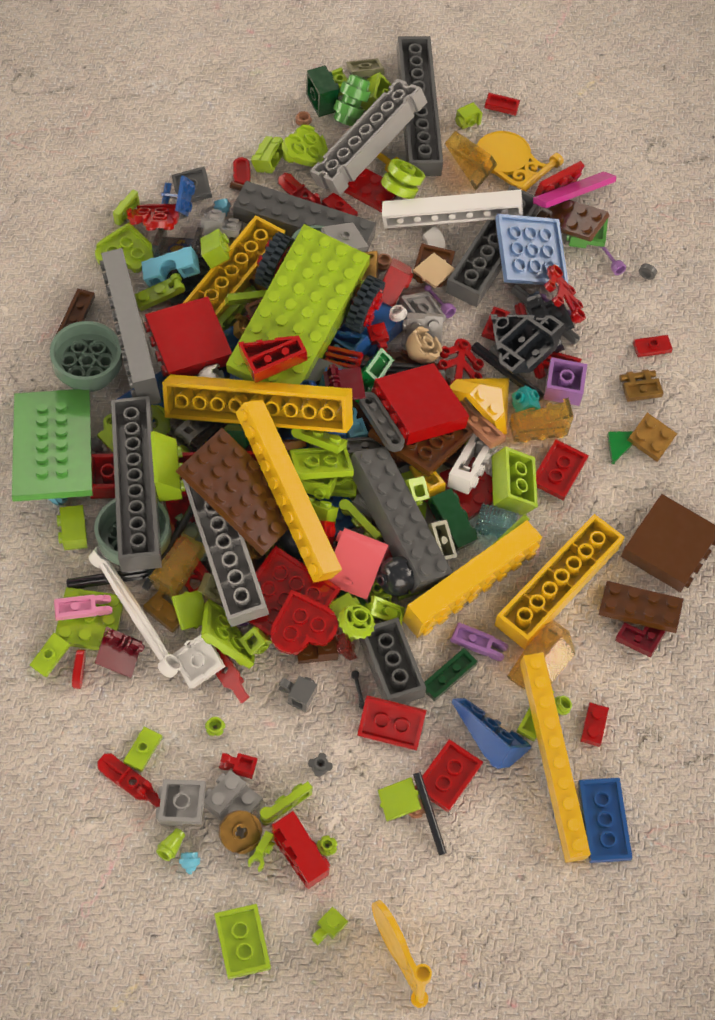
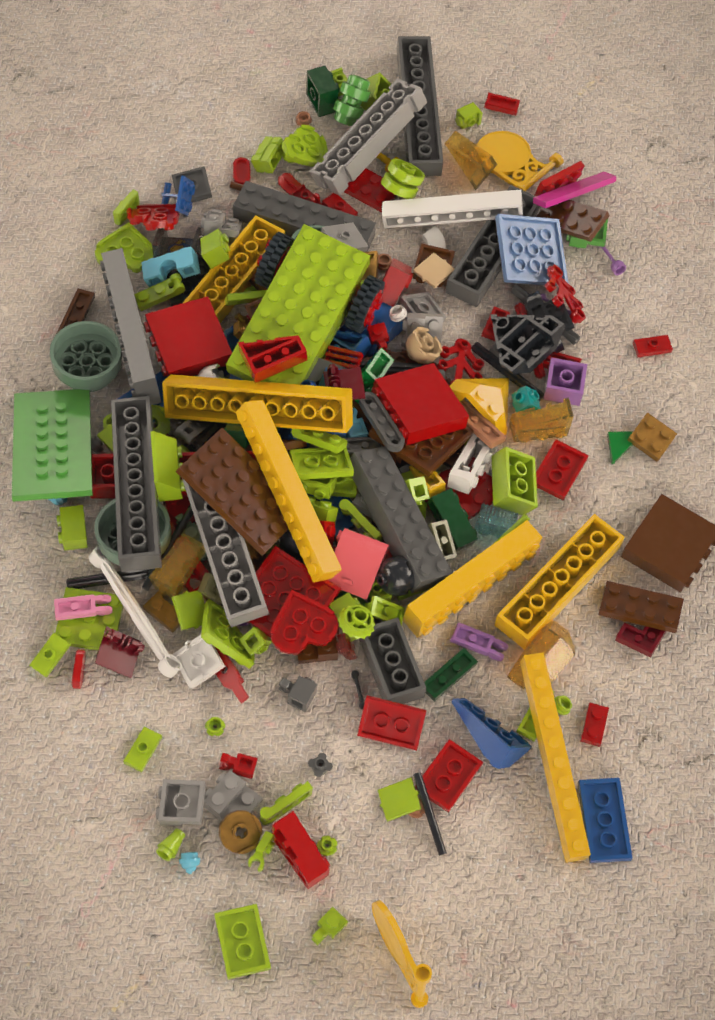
red piece [97,753,161,807] -> none
medium azure plate [213,199,231,216] -> none
lime plate [218,304,247,331] -> none
olive plate [346,58,385,78] -> none
medium lavender hinge [424,285,456,318] -> none
pearl gold plate [619,369,663,402] -> none
dark grey tile [639,263,657,280] -> none

